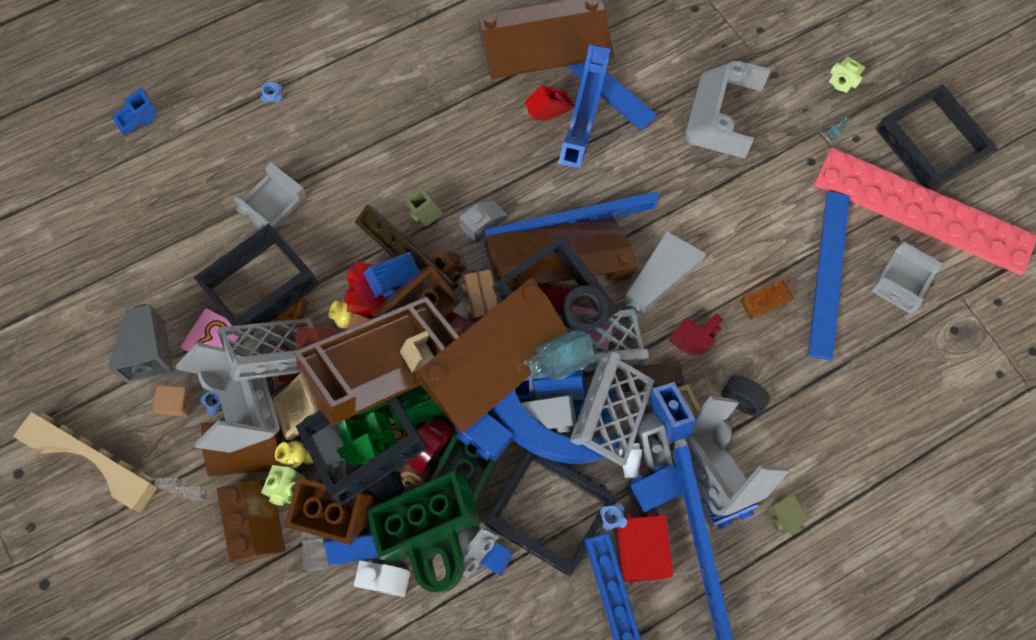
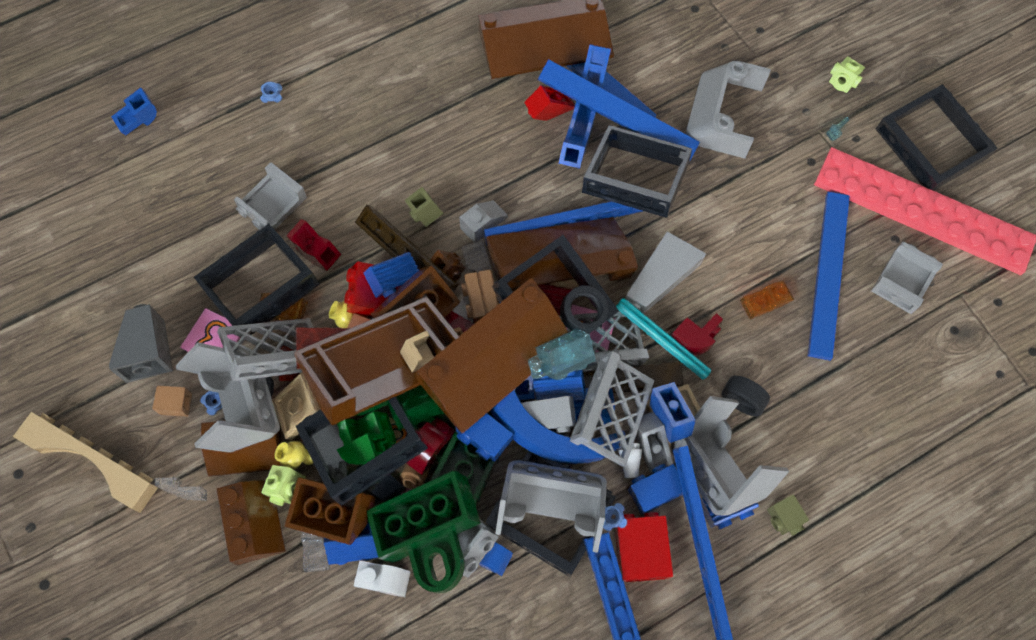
none -> dark red brick [286,219,342,271]
none -> light grey windscreen [495,460,607,553]
none -> blue tile [538,59,700,160]
none -> black window [582,125,692,218]
none -> teal axle [616,298,712,380]

